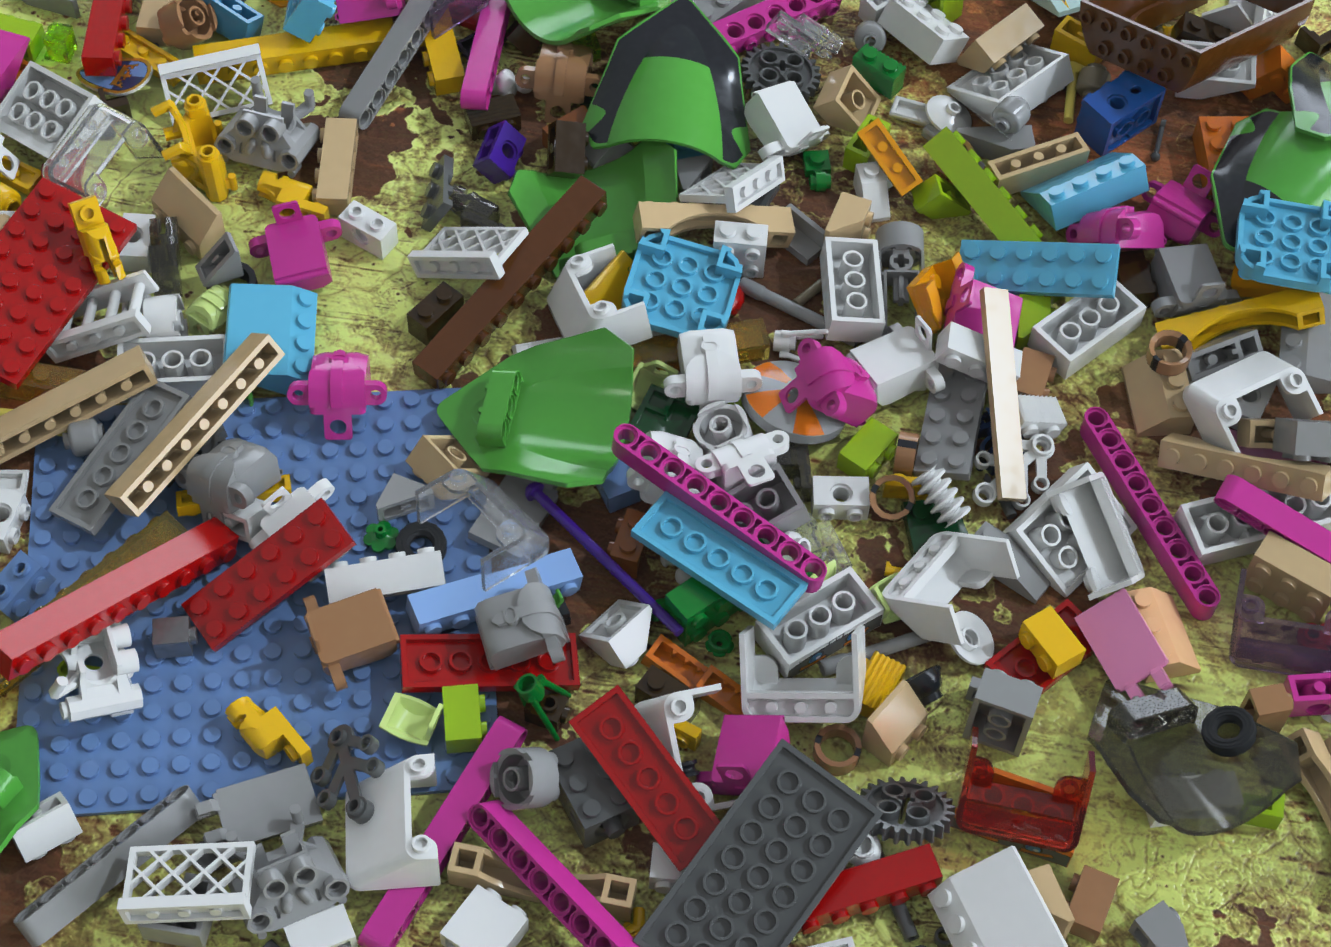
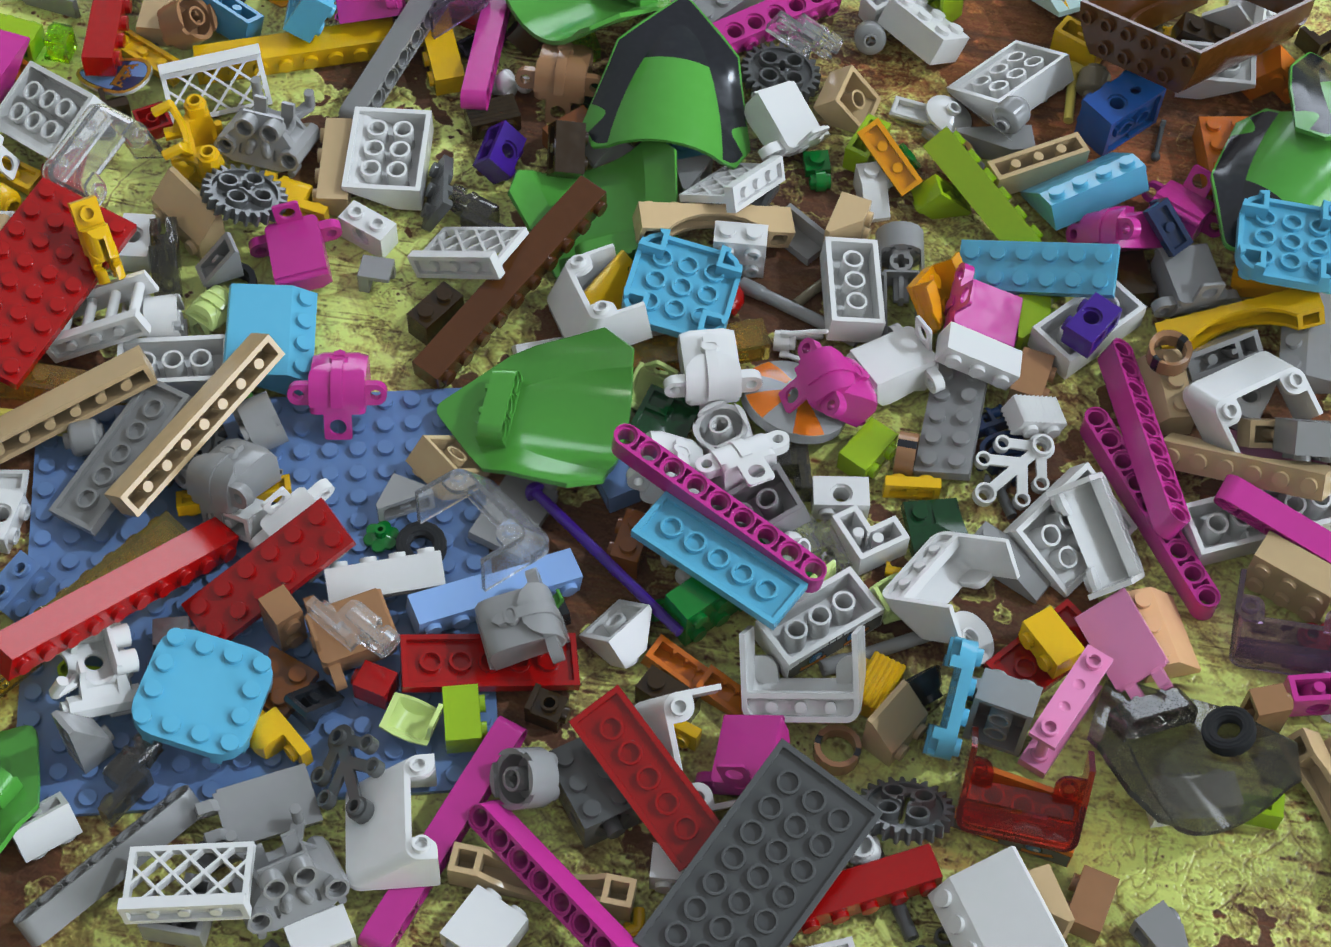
green plant [514,673,571,742] -> none
black bush [681,759,700,777] -> none
green plate [705,629,734,657] -> none
green brick [852,44,906,100] -> none
medium nougat piece [869,475,916,520] -> none
white piece [911,465,971,528] -> none
tan slope [956,3,1045,73] -> none
tile [979,287,1027,502] -> none
none -> light grey slope [51,710,116,774]
none -> clear smoke plate [97,732,164,828]
none -> medium azure plate [131,628,273,764]
none -> red piece [132,101,173,144]
none -> dark grey gear [200,164,288,227]
none -> light grey brick [233,391,289,450]
none -> medium nougat brick [258,584,308,652]
none -> dark orange wing [262,646,319,719]
none -> black slope [284,679,345,731]
none -> clear plate [305,596,401,658]
none -> white slope [341,106,434,211]
none -> red brick [350,660,400,710]
none -> light grey panel [357,254,396,293]
none -> white brick [829,505,910,576]
none -> green plant [899,143,921,169]
none -> medium azure plate [923,636,984,761]
none -> bright pink fence [1017,644,1114,779]
none -> dark purple brick [1061,292,1123,359]
none -> dark pink beam [1097,338,1191,540]
none -> dark blue panel [1142,197,1194,257]

